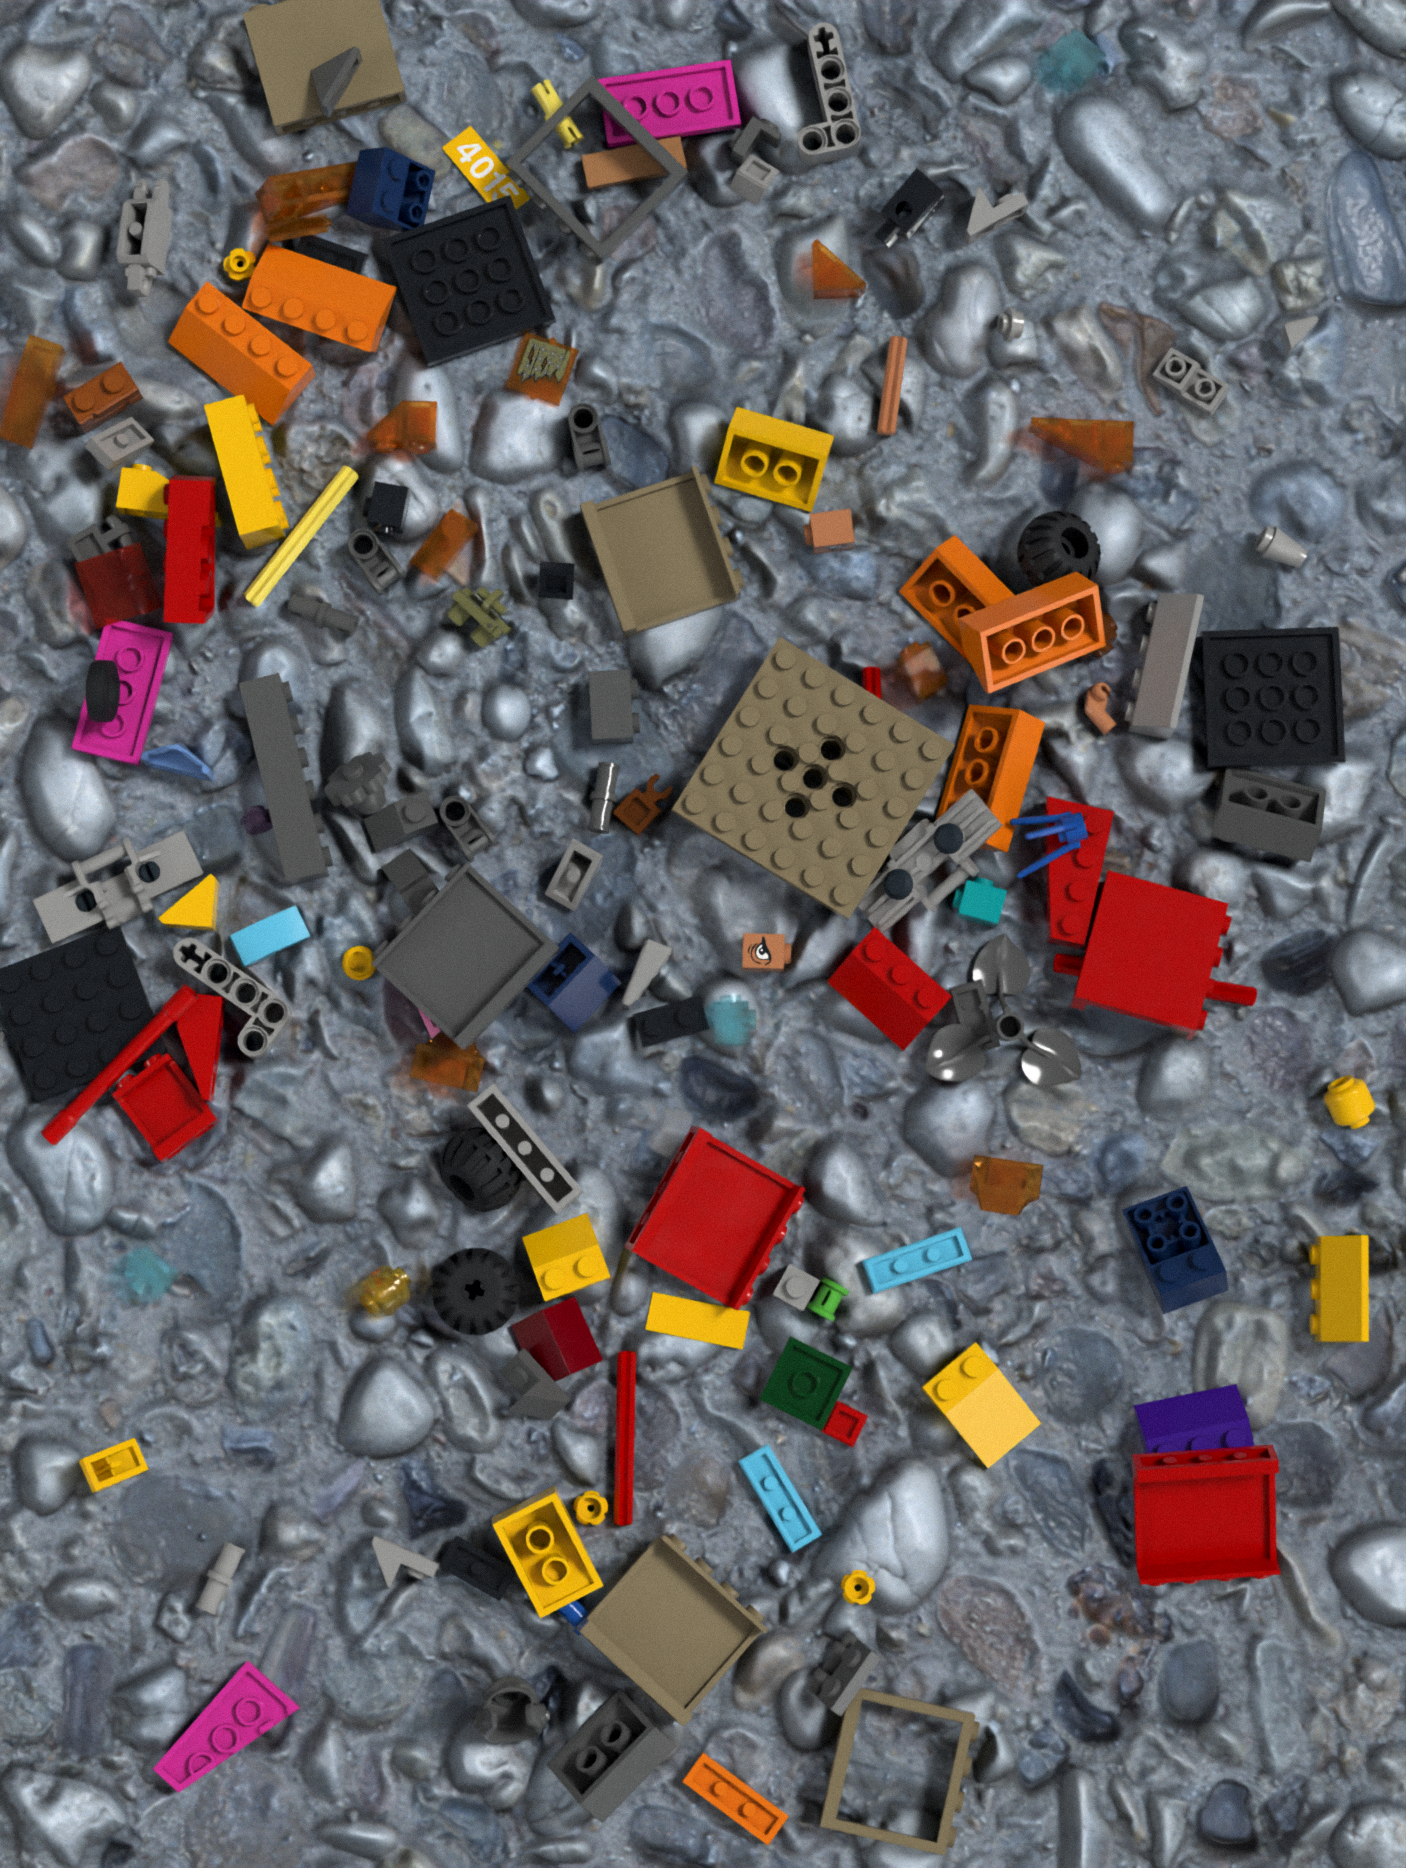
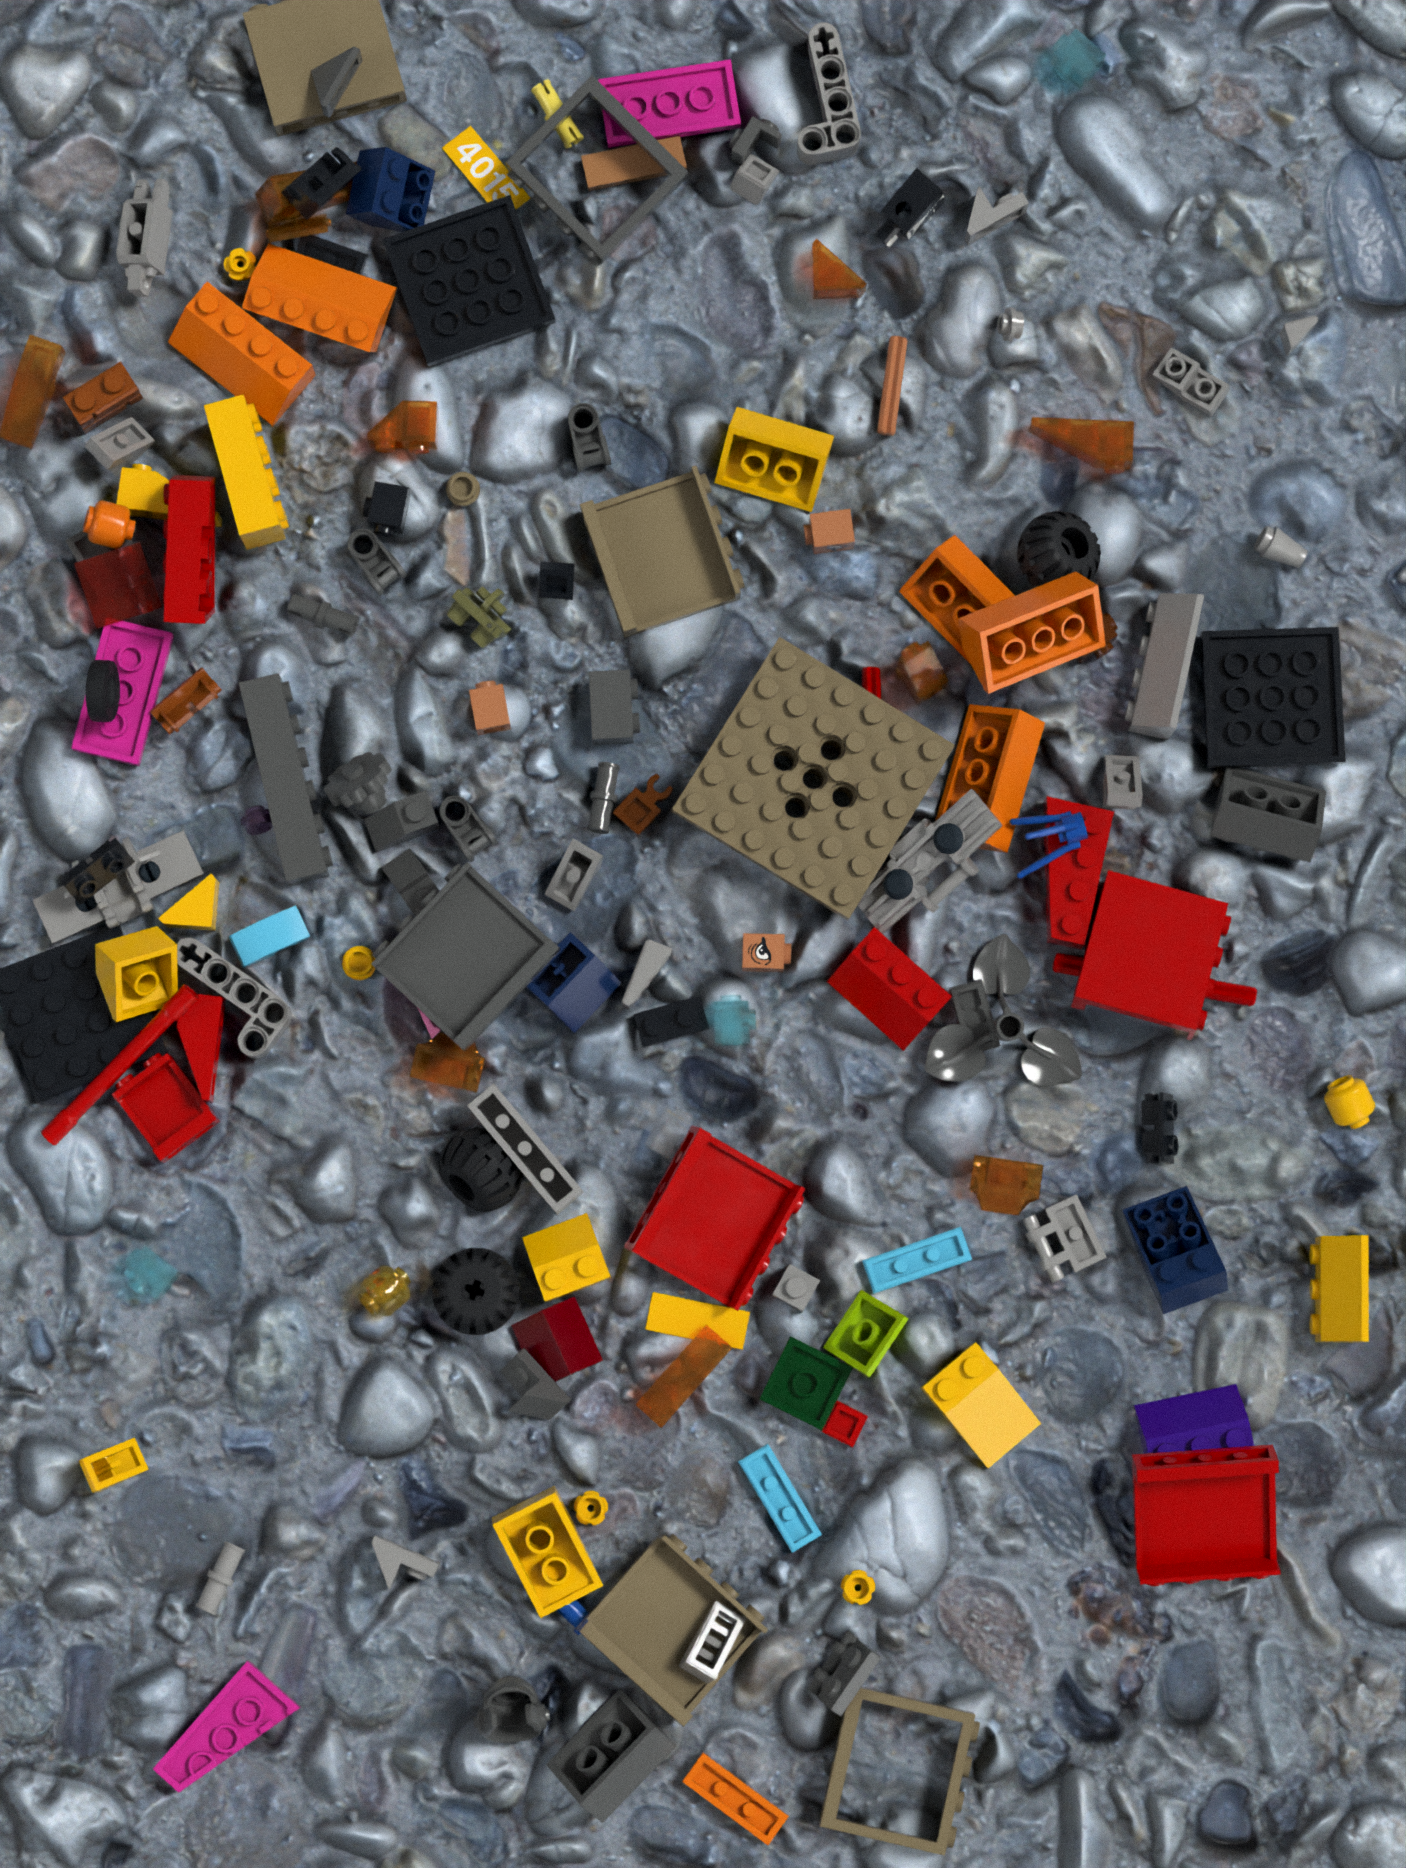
medium blue slope [141,743,215,782] -> none
light yellow axle [243,465,358,607] -> none
clear orange slope [410,509,478,583] -> none
black plate [439,1535,516,1601] -> none
piece [506,333,579,406] -> none
red axle [614,1351,636,1526] -> none
bright green bush [806,1277,850,1322] -> none
teal brick [952,877,1007,928] -> none
nougat arm [1084,682,1117,735] -> none
none -> black hinge [61,837,135,905]
none -> orange head [83,500,136,549]
none -> yellow slope [95,926,178,1022]
none -> dark orange hinge [149,667,222,735]
none -> black hinge [281,147,362,220]
none -> dark tan plate [446,472,480,507]
none -> nougat brick [469,681,511,736]
none -> clear orange slope [635,1324,733,1428]
none -> light grey slope [679,1601,746,1683]
none -> lime slope [823,1290,908,1378]
none -> light grey plate [1023,1194,1107,1283]
none -> light grey slope [1102,755,1143,810]
none -> black hinge [1141,1092,1179,1164]

